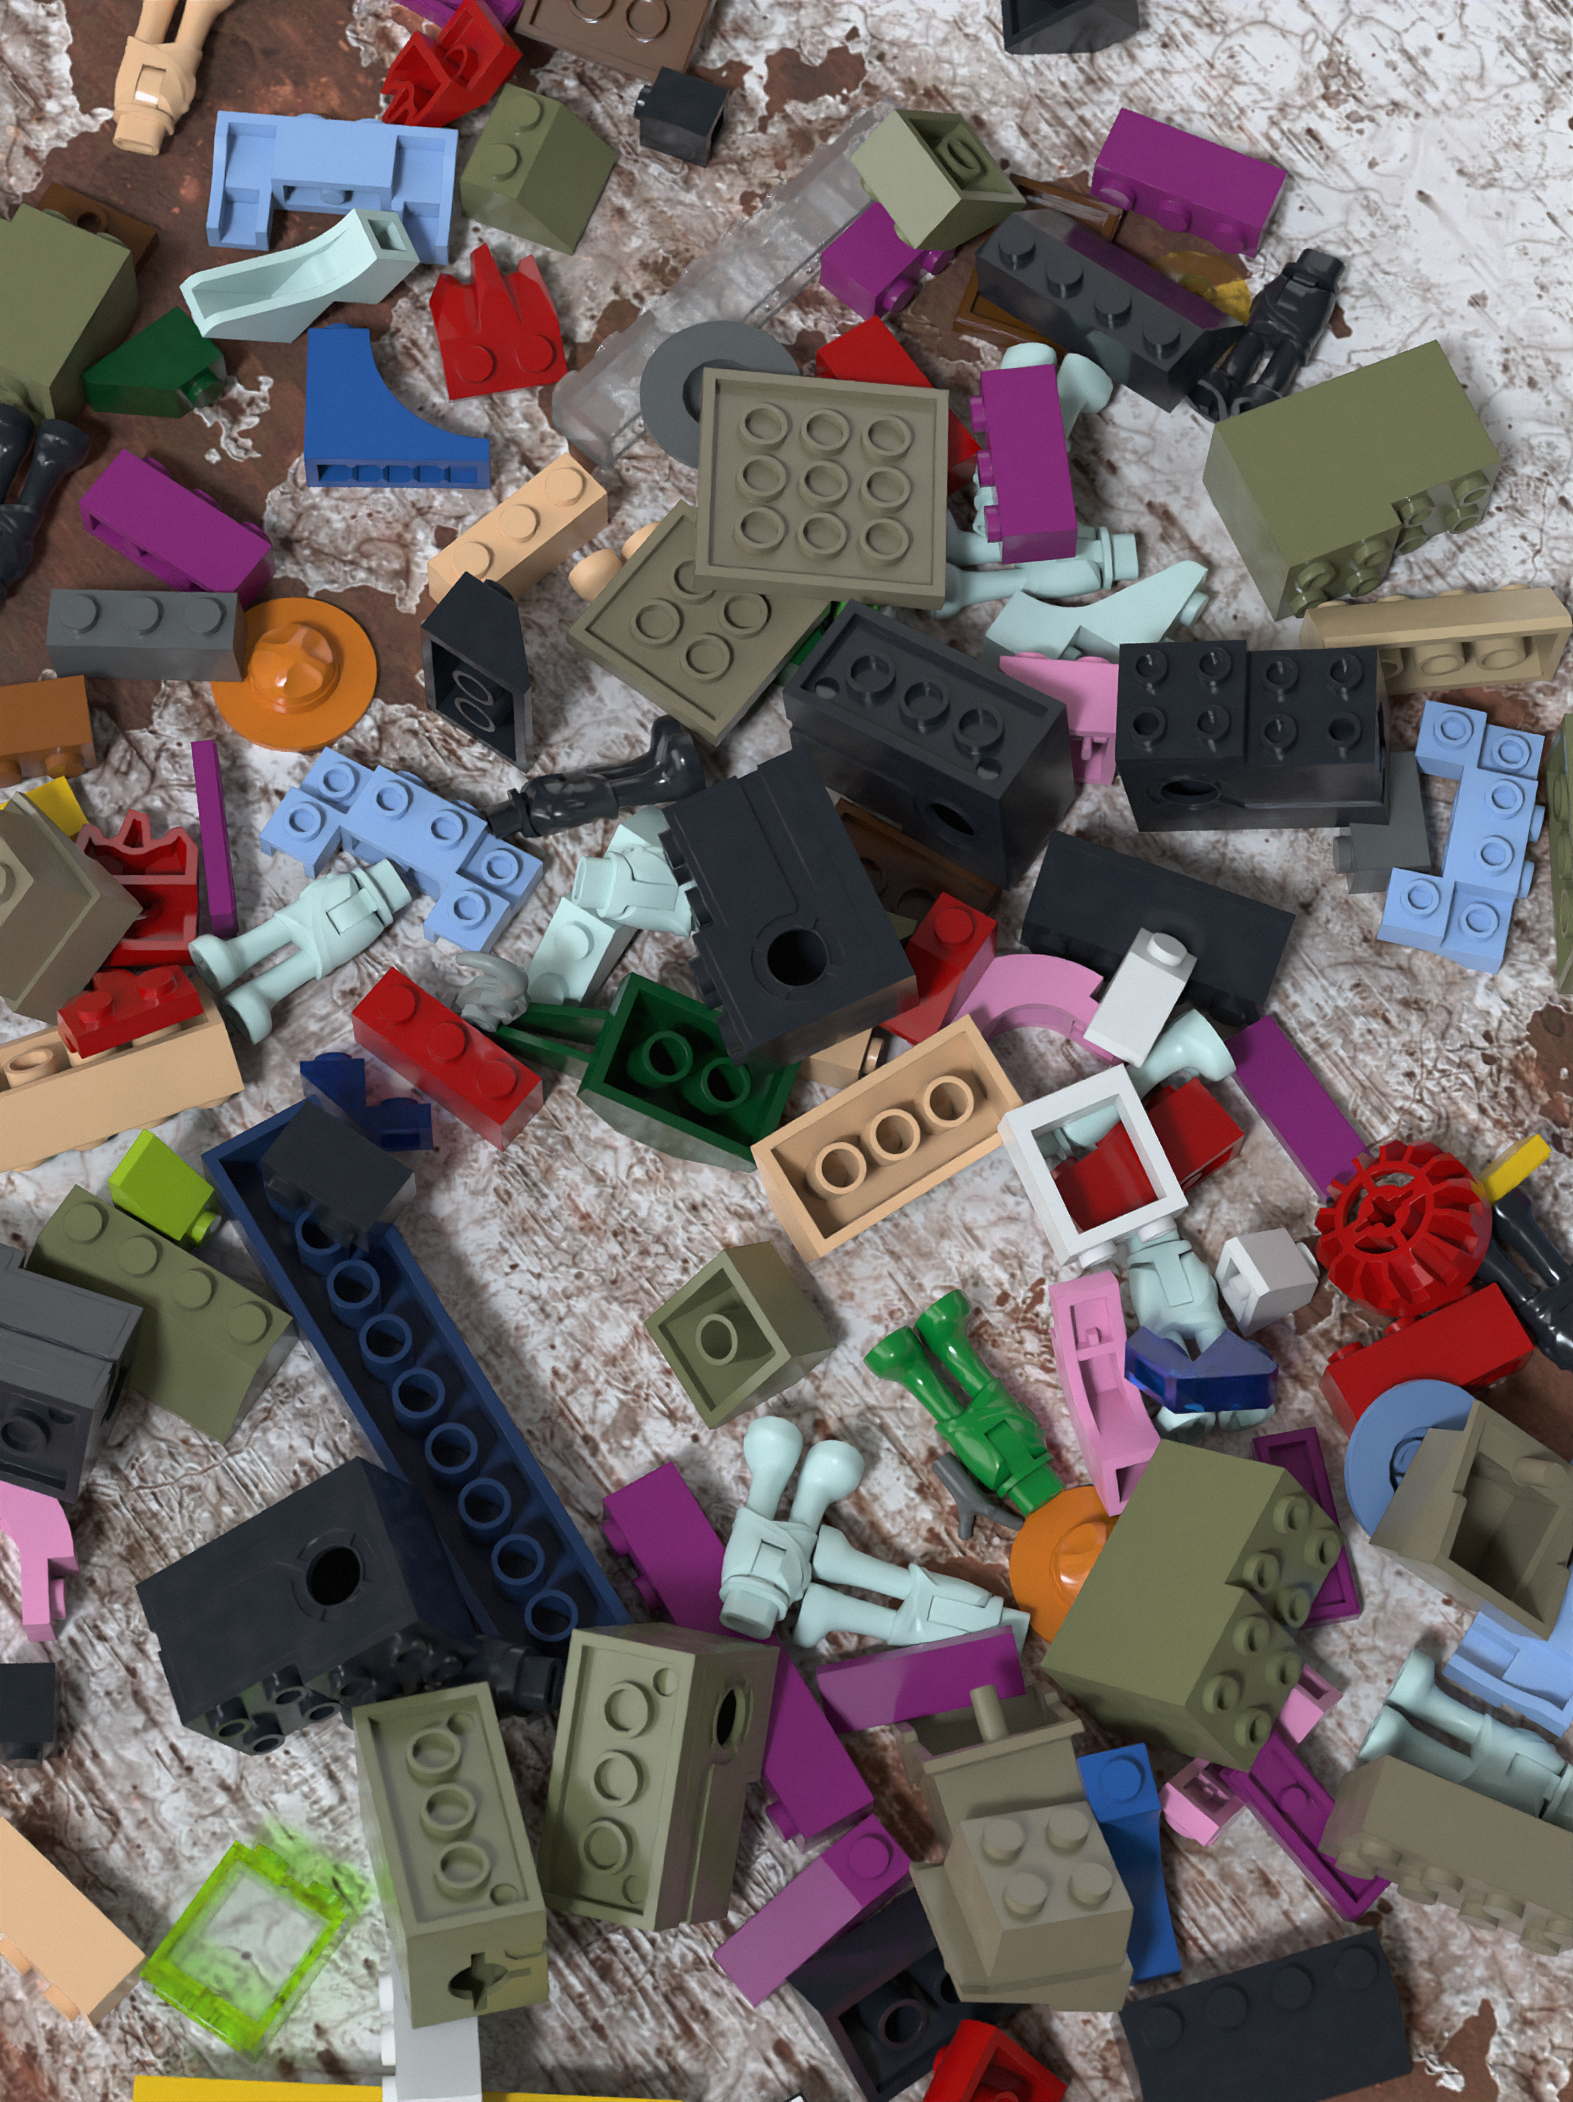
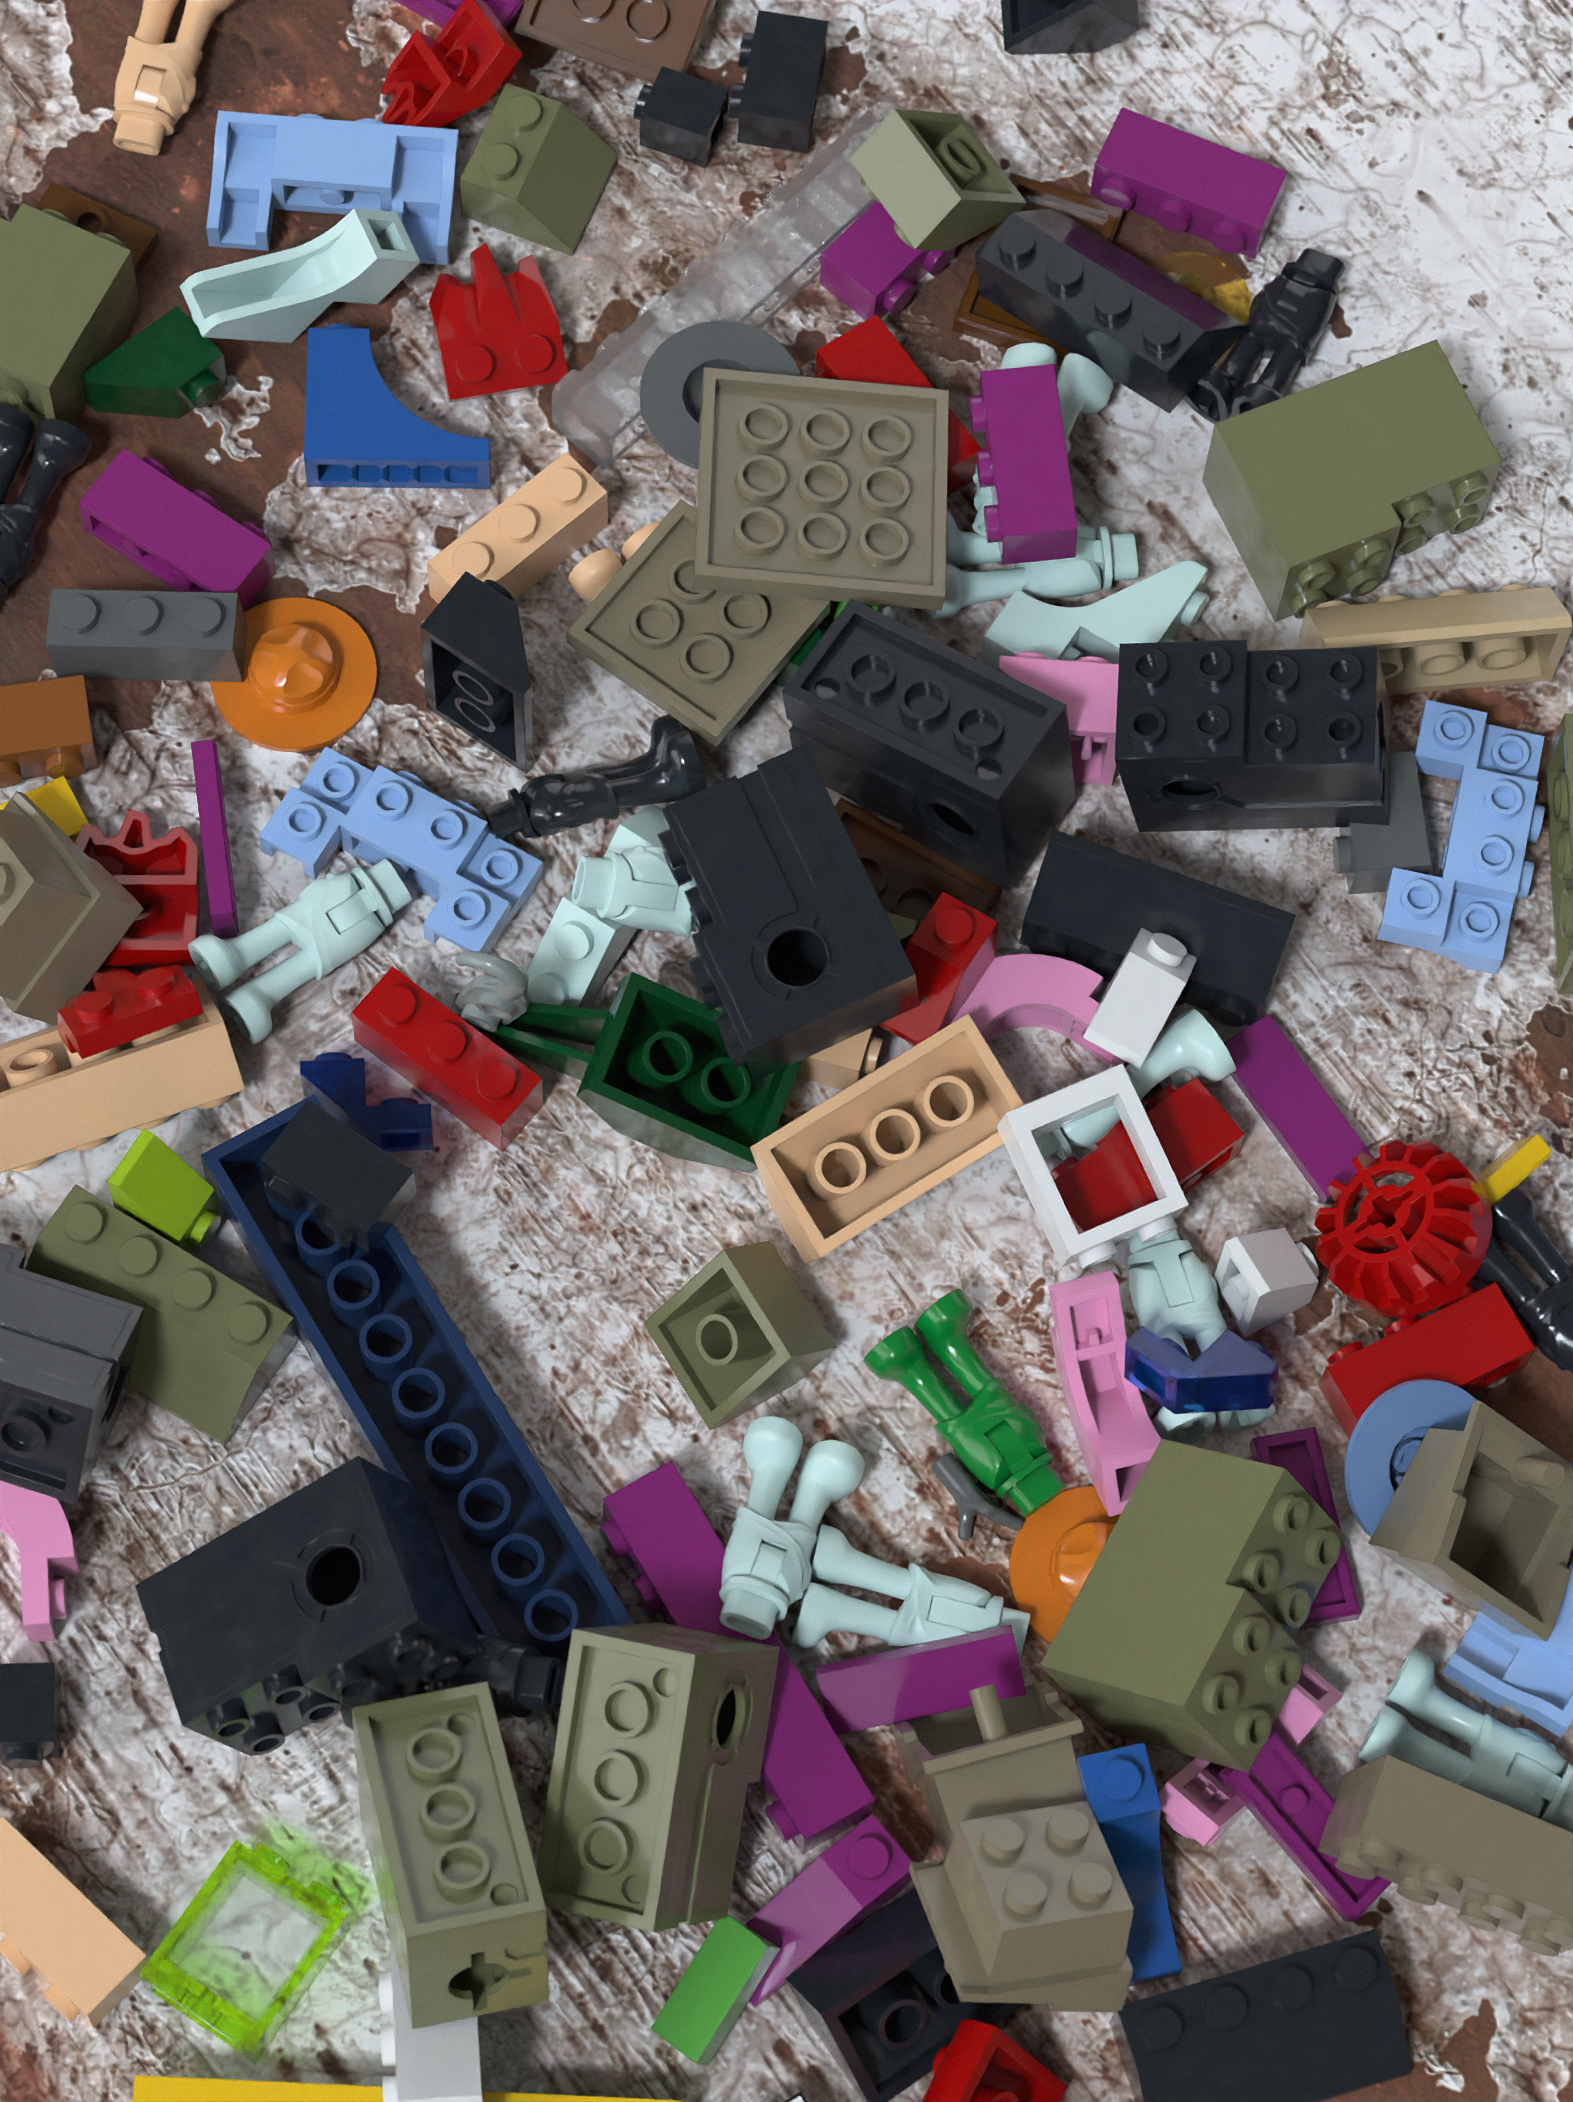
none -> bright green slope [650,1914,780,2066]
none -> black brick [728,10,829,154]

